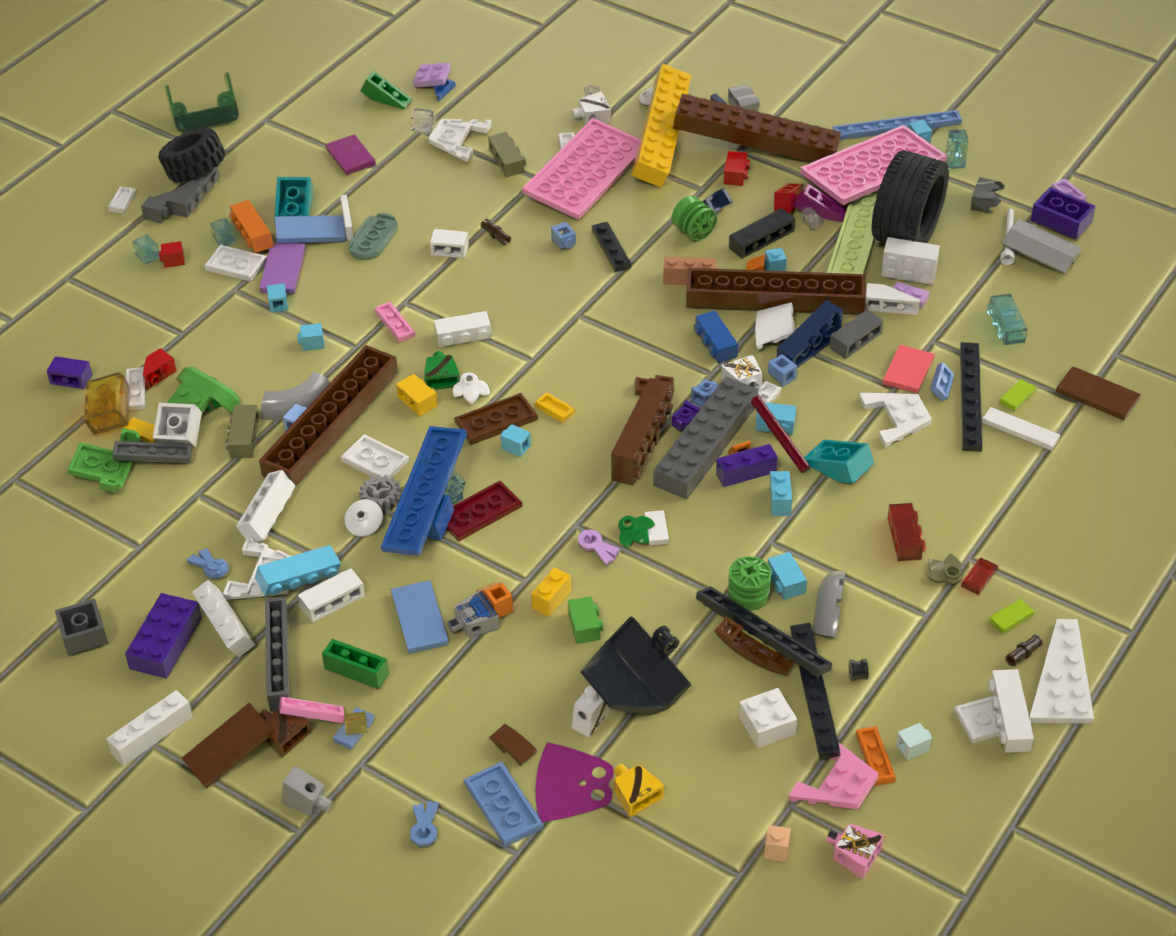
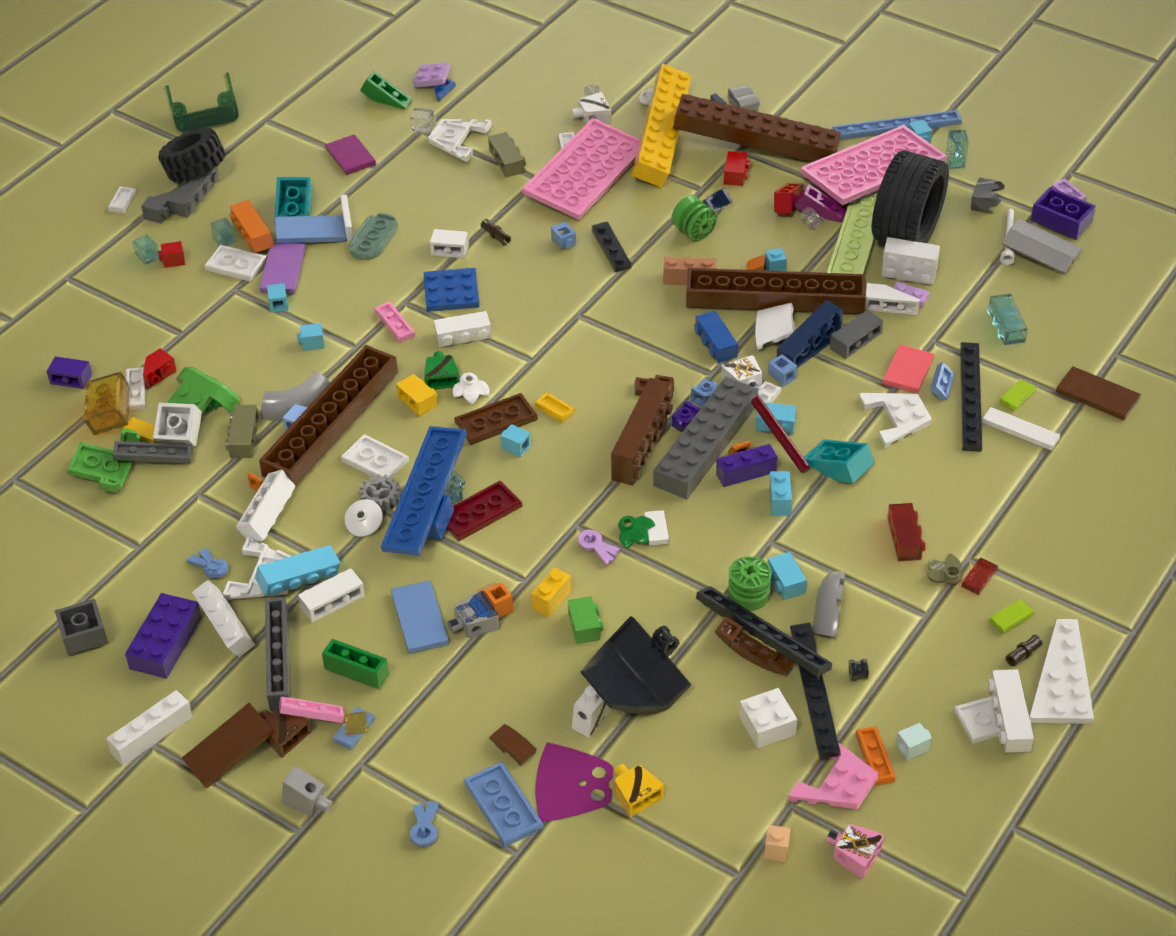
black brick [729,208,795,259] -> none
none -> orange slope [247,472,264,491]
none -> blue plate [423,268,479,312]

